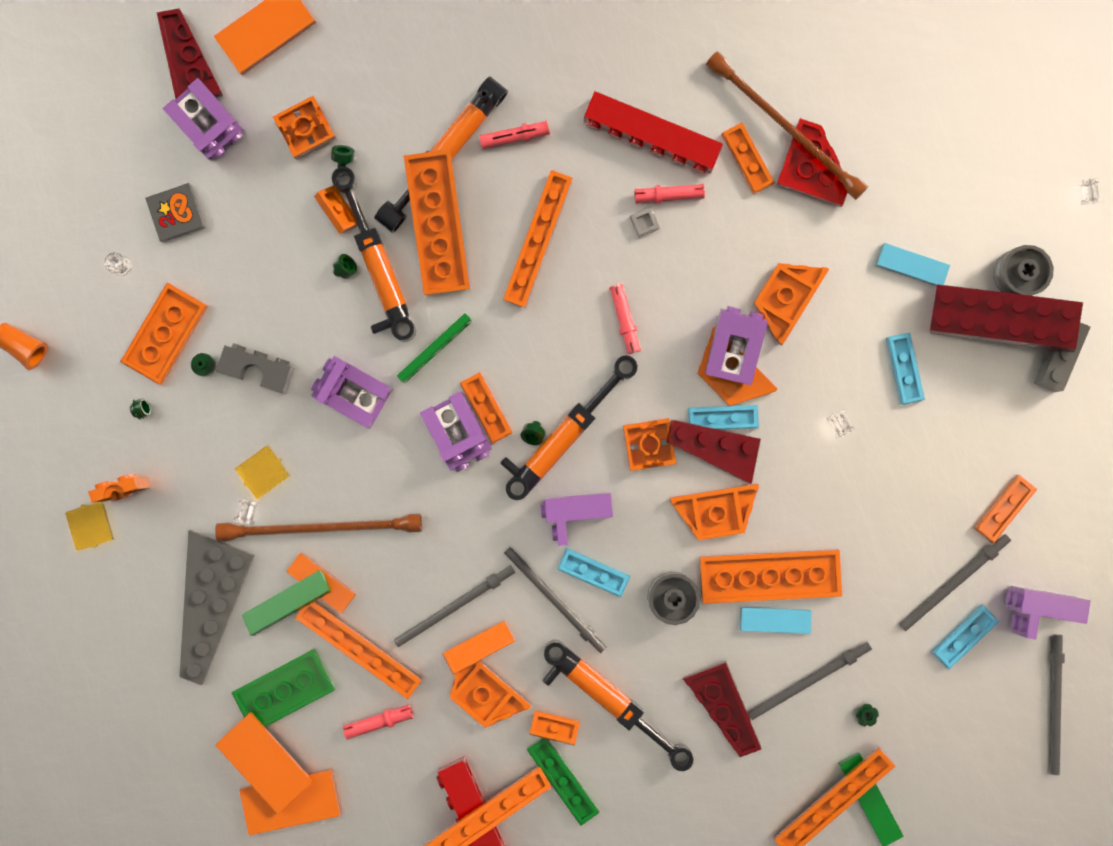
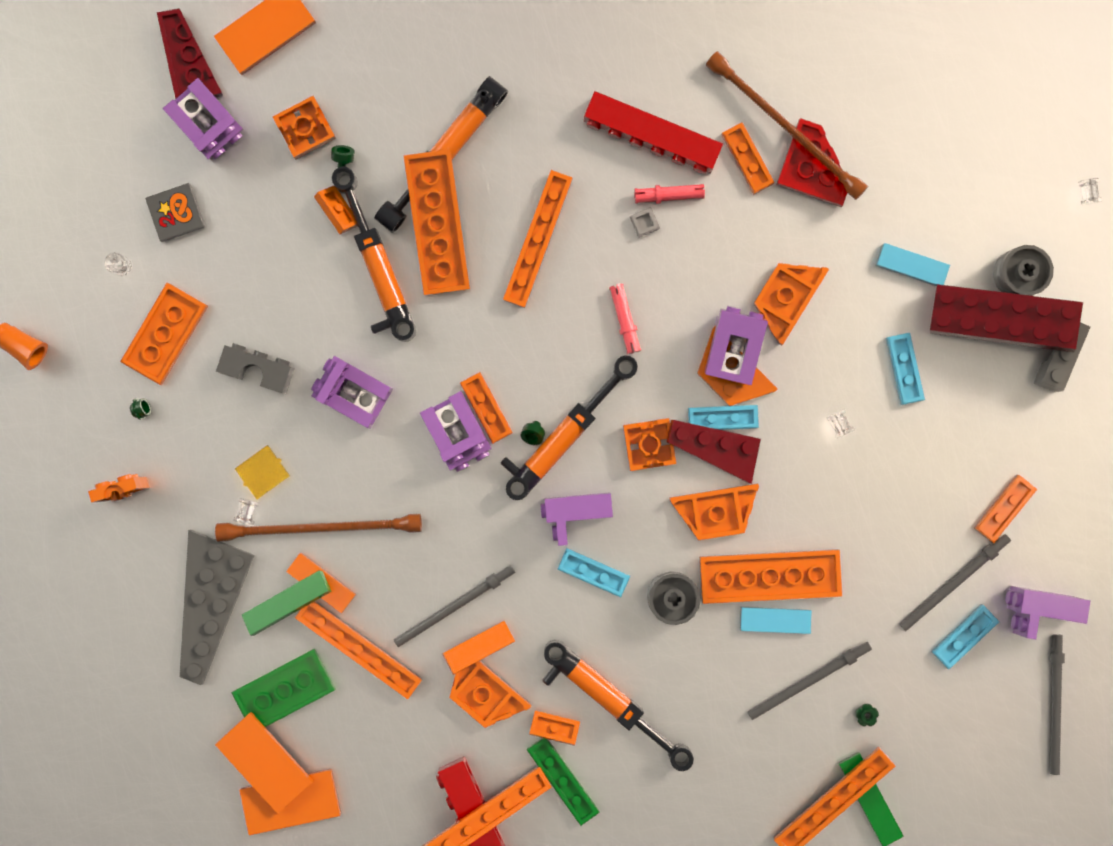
clear yellow piece [65,502,114,551] -> none
dark green tile [191,353,216,377] -> none
dark green tile [333,254,357,279] -> none
coral pin [343,704,414,740] -> none
green tile [397,313,472,383] -> none
coral pin [479,120,550,149] -> none
dark grey bar [504,547,607,653] -> none
dark red wing [683,661,762,757] -> none

